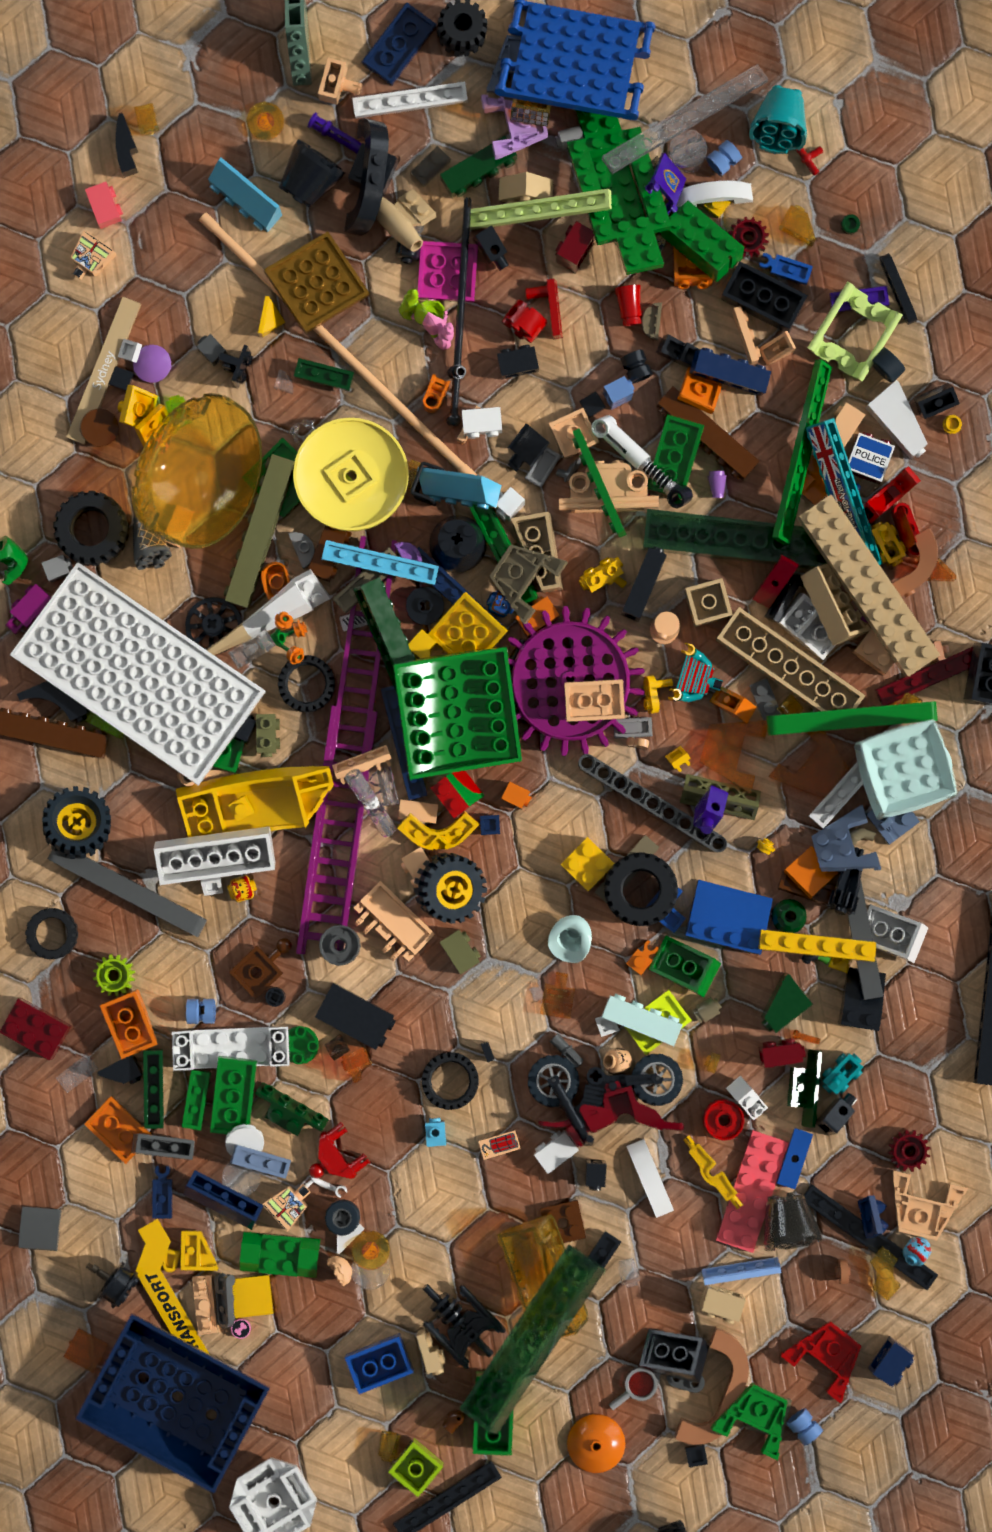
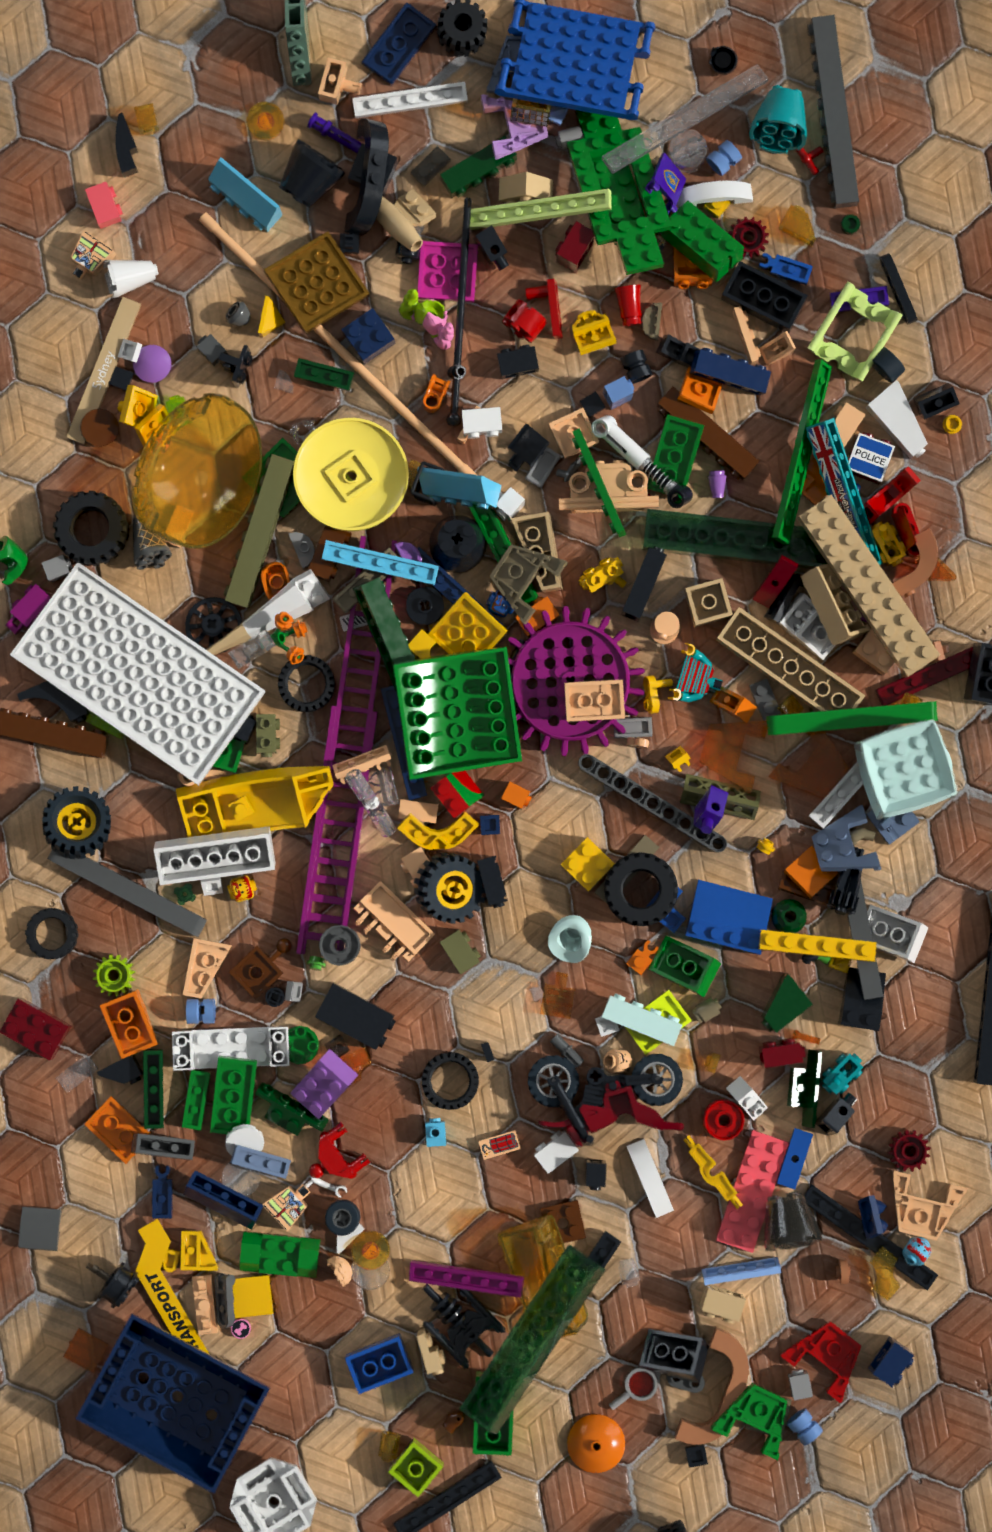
none -> white cone [103,260,158,298]
none -> clear green plate [174,883,196,905]
none -> light nougat wing [183,938,232,999]
none -> dark grey cone [226,302,251,327]
none -> light grey tile [285,981,303,1002]
none -> medium lavender brick [290,1049,358,1119]
none -> bright green plate [307,956,326,971]
none -> black tile [340,233,360,254]
none -> dark blue brick [341,308,395,365]
none -> magenta plate [409,1260,524,1298]
none -> black window [477,856,508,908]
none -> light blue tile [545,105,569,126]
none -> yellow slope [572,310,617,355]
none -> black hair [709,46,738,75]
none -> light grey brick [787,1369,813,1401]
none -> dark grey brick [807,15,859,209]

